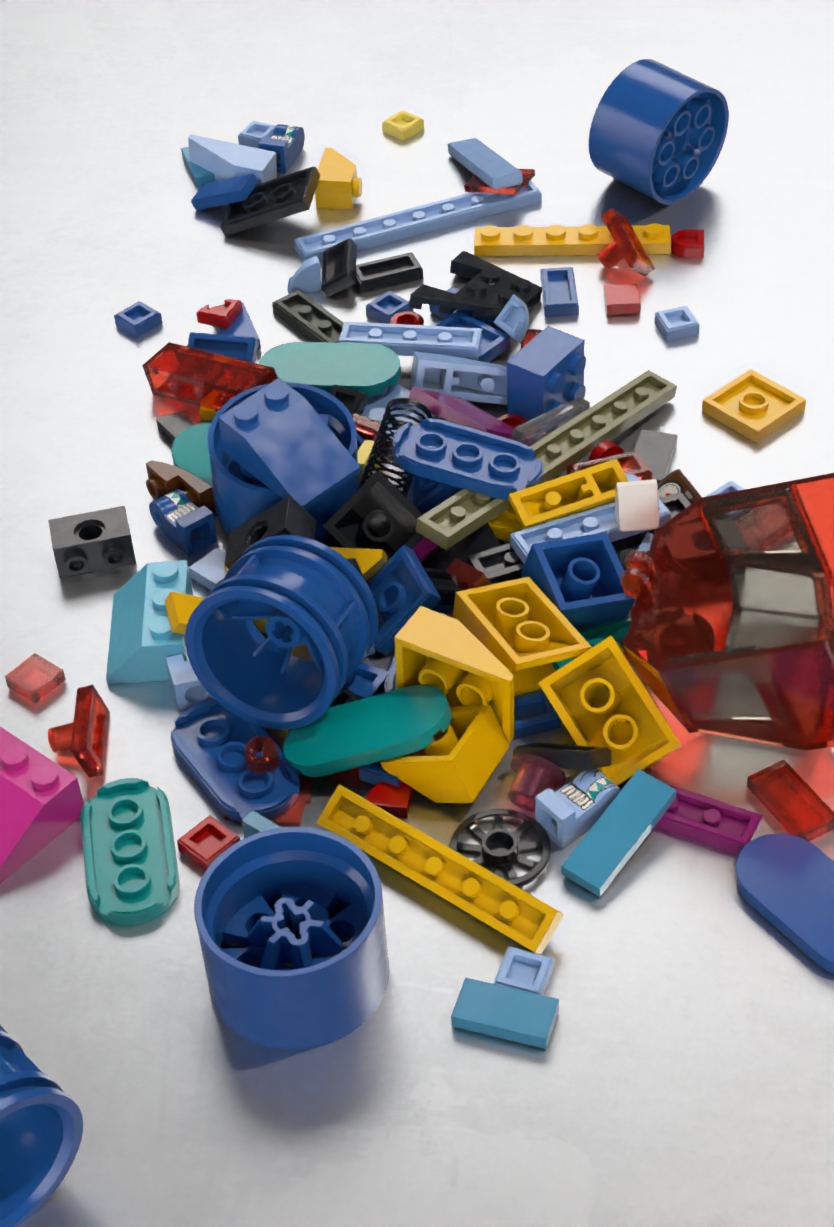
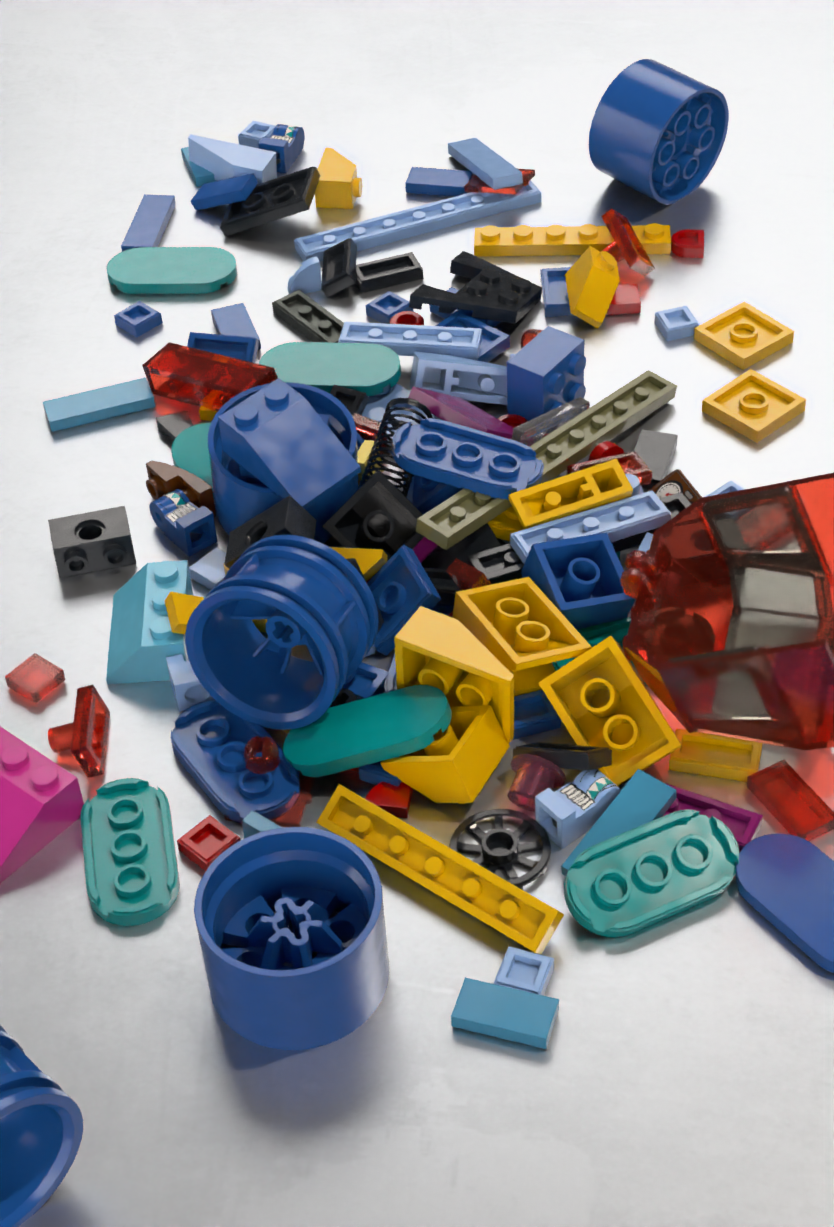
red tile [196,299,243,329] -> none
light yellow tile [382,110,424,141] -> none
light blue tile [493,294,529,343] -> none
white slope [615,479,659,532] -> none
none -> tile [43,377,156,432]
none -> tile [107,247,237,294]
none -> tile [121,194,176,252]
none -> tile [405,167,473,197]
none -> teal tile [564,809,739,937]
none -> yellow slope [565,246,620,329]
none -> yellow tile [669,728,763,783]
none -> yellow tile [694,301,794,370]

